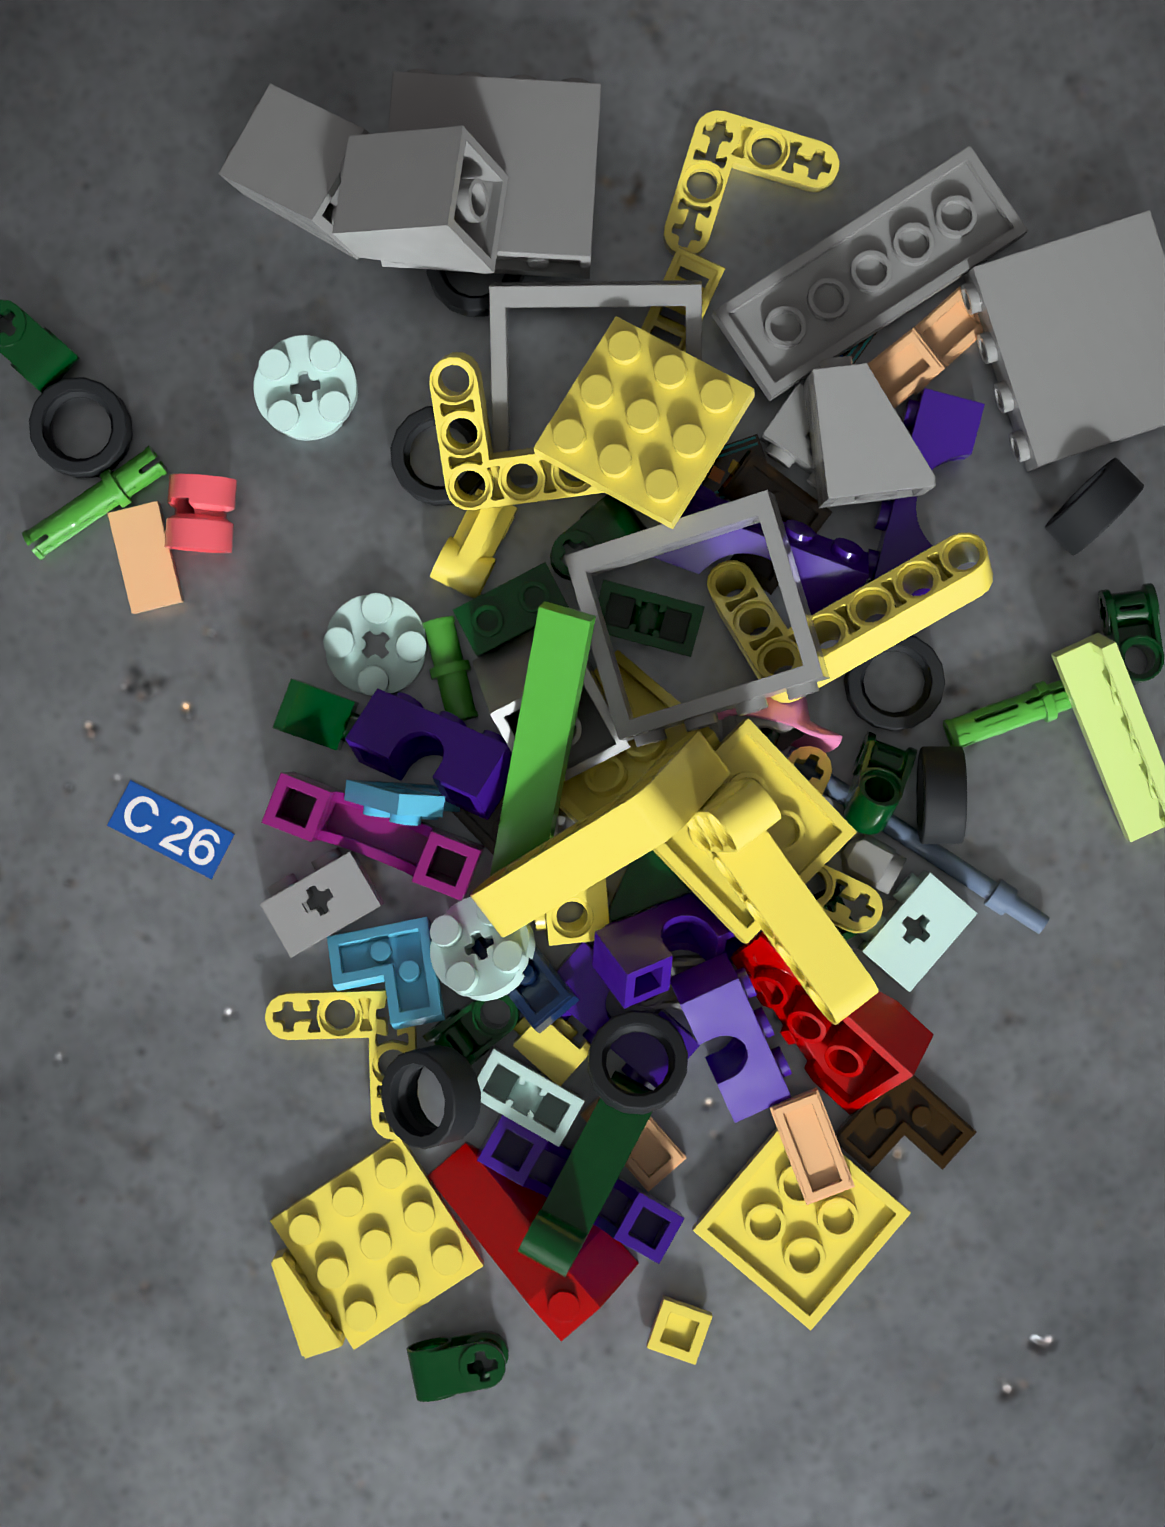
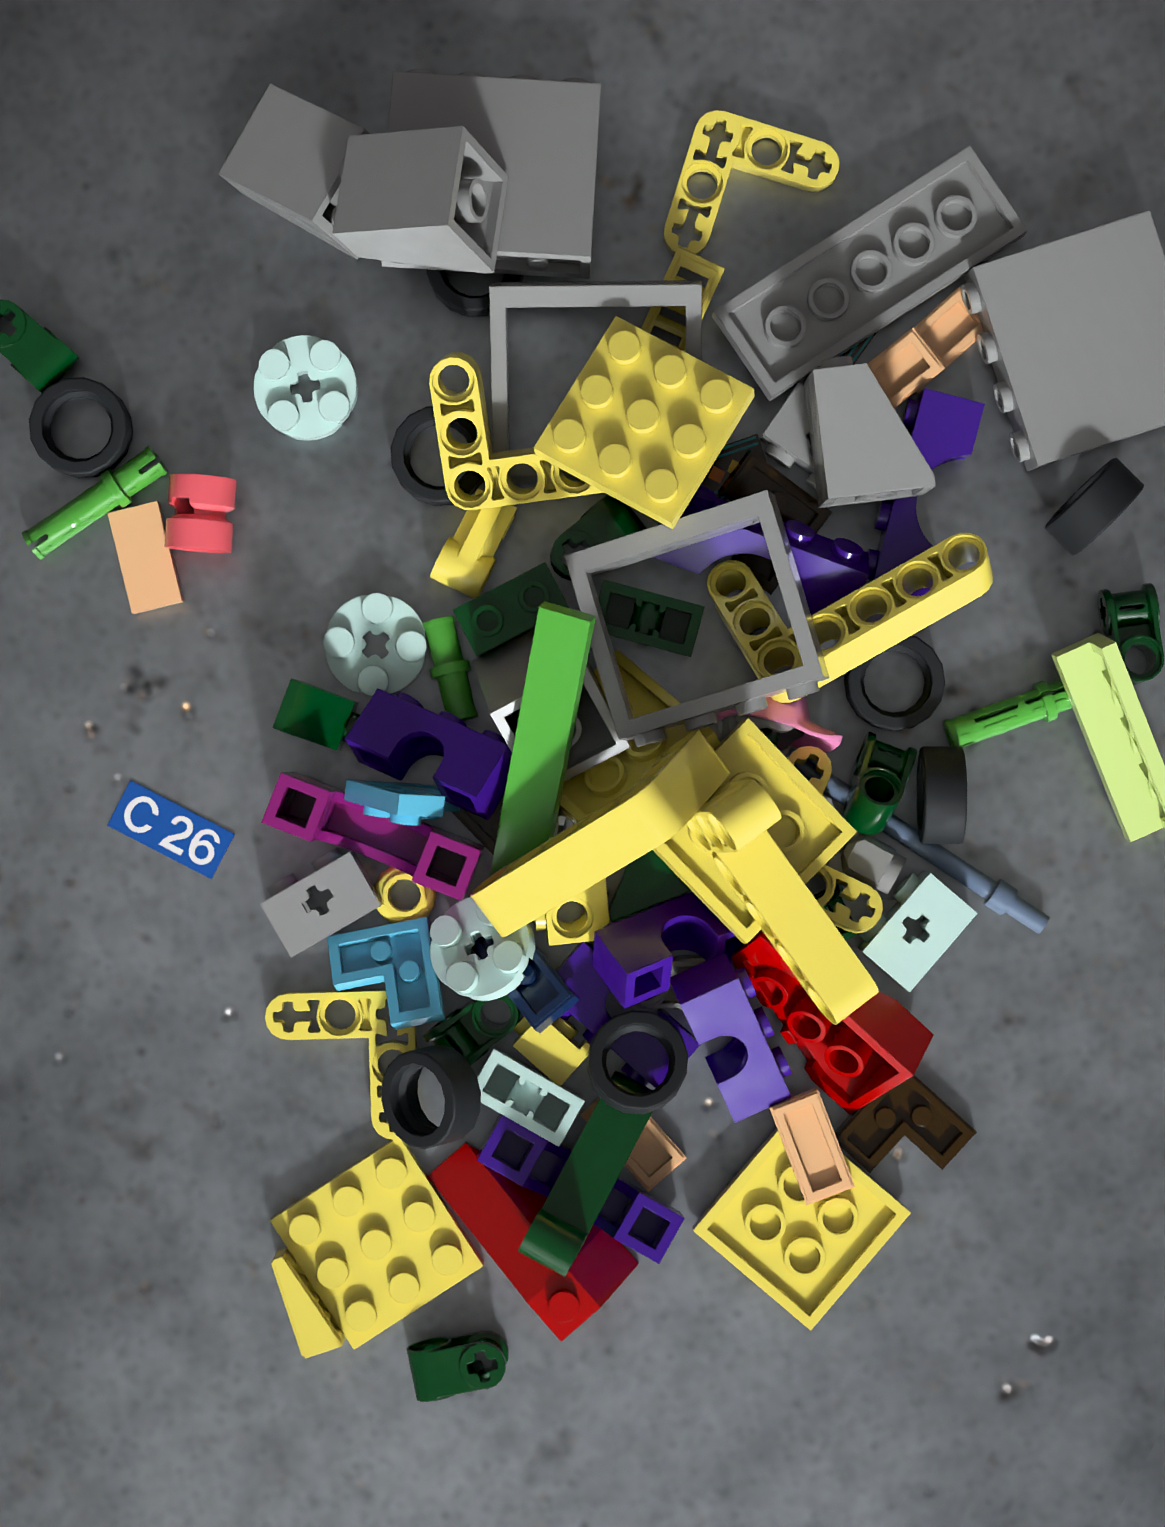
light yellow plate [646,1295,713,1365] -> none
none -> light yellow piece [374,866,437,924]

